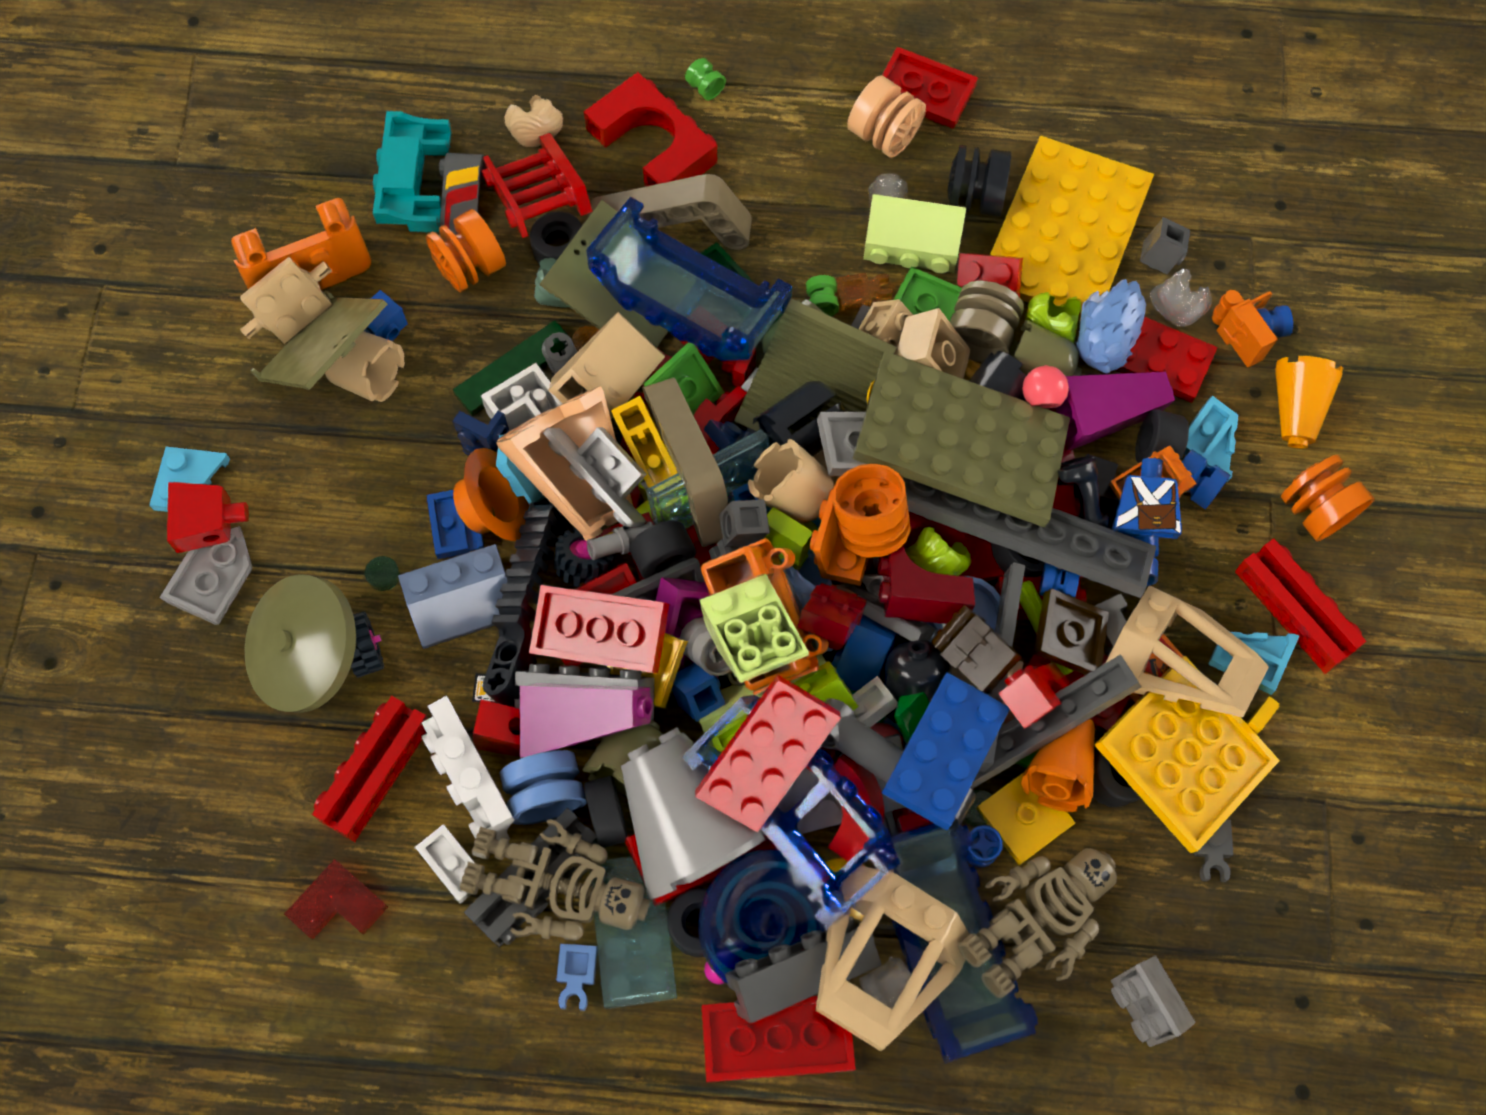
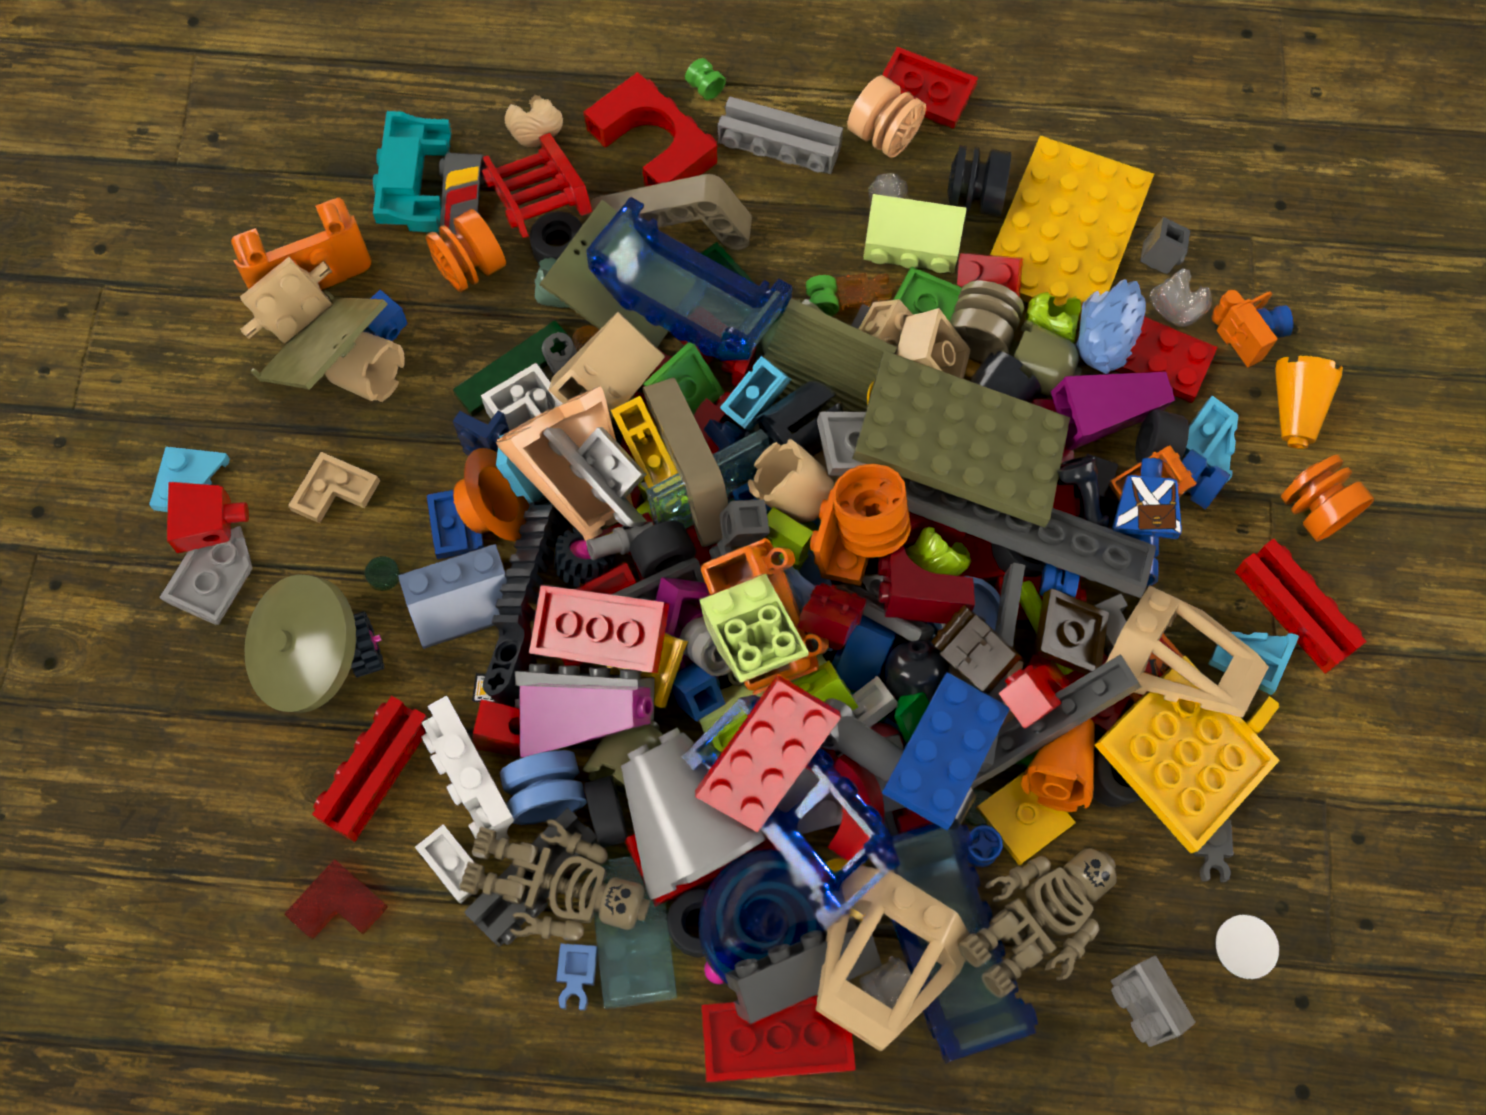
coral piece [1022,365,1069,409] -> none
none -> tan plate [288,452,380,523]
none -> light grey brick [718,96,843,174]
none -> medium azure brick [720,356,792,431]
none -> white sticker [1216,915,1279,979]

